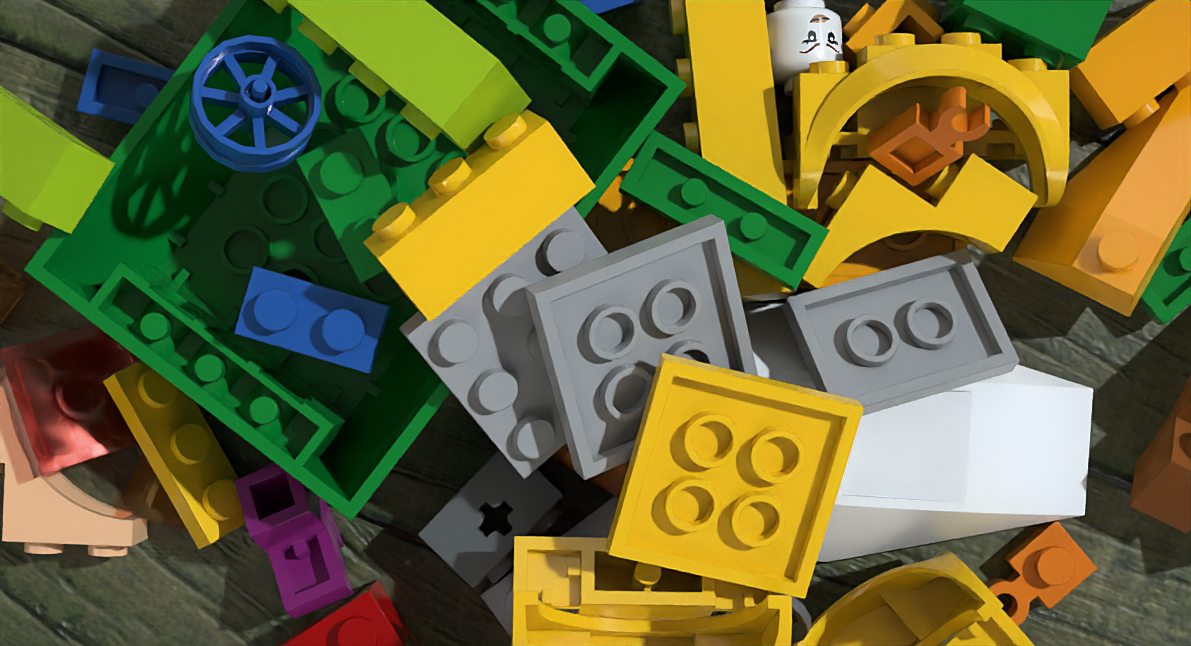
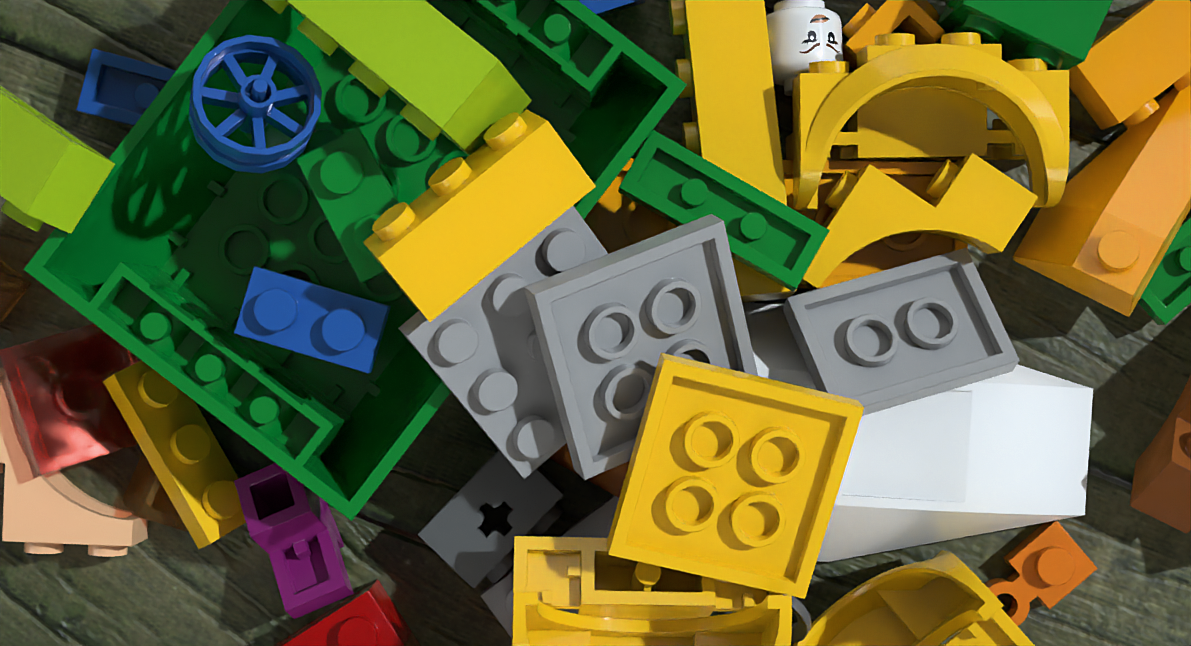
orange plate [868,86,990,187] -> none

